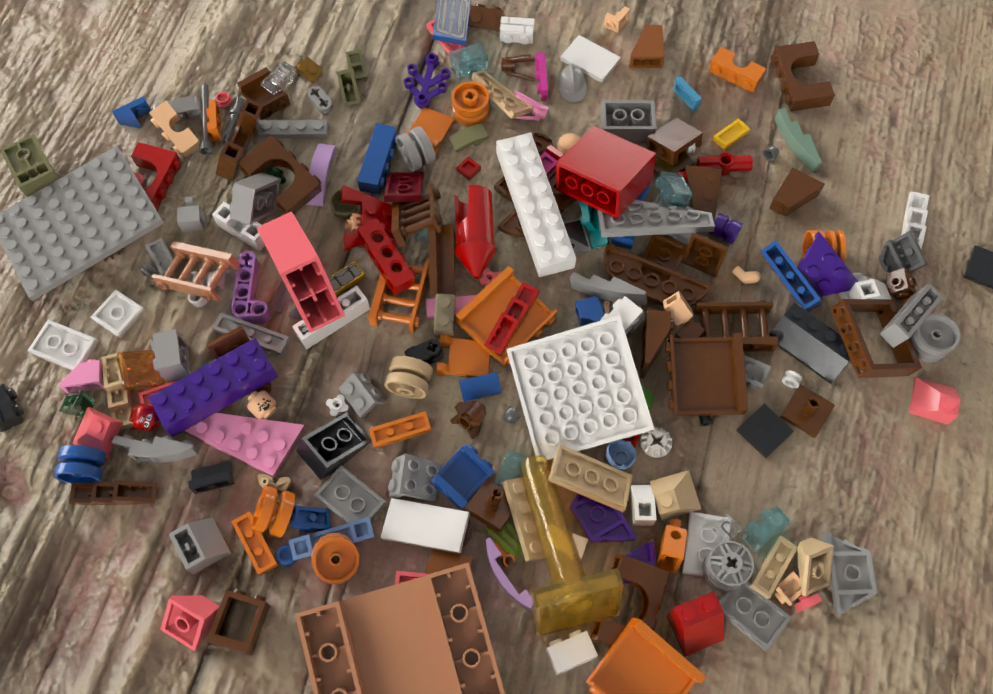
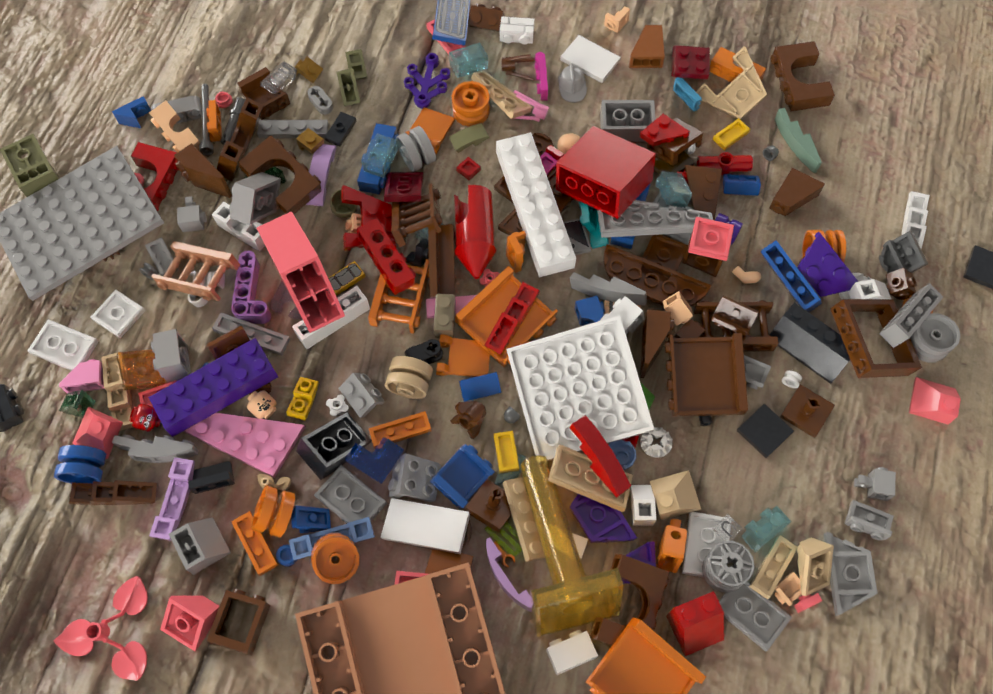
none -> coral plant [54,576,148,681]
none -> lavender slope [149,457,195,540]
none -> reddish brown slope [174,143,232,198]
none -> yellow slope [286,377,319,421]
none -> pearl gold bracket [296,128,324,154]
none -> black plate [324,112,357,147]
none -> clear blue brick [345,437,404,484]
none -> clear light blue brick [361,134,398,178]
none -> black bracket [405,238,429,267]
none -> yellow tile [493,431,520,473]
none -> orange bracket [506,231,526,273]
none -> red slope [569,415,631,498]
none -> red wing [640,113,690,147]
none -> dark red bracket [671,45,710,80]
none -> coral tile [688,217,734,261]
none -> tan wing [696,46,767,120]
none -> bracket [711,295,759,336]
none -> blue slope [723,174,761,196]
none -> light grey bracket [845,500,894,541]
none -> light grey brick [854,467,896,501]

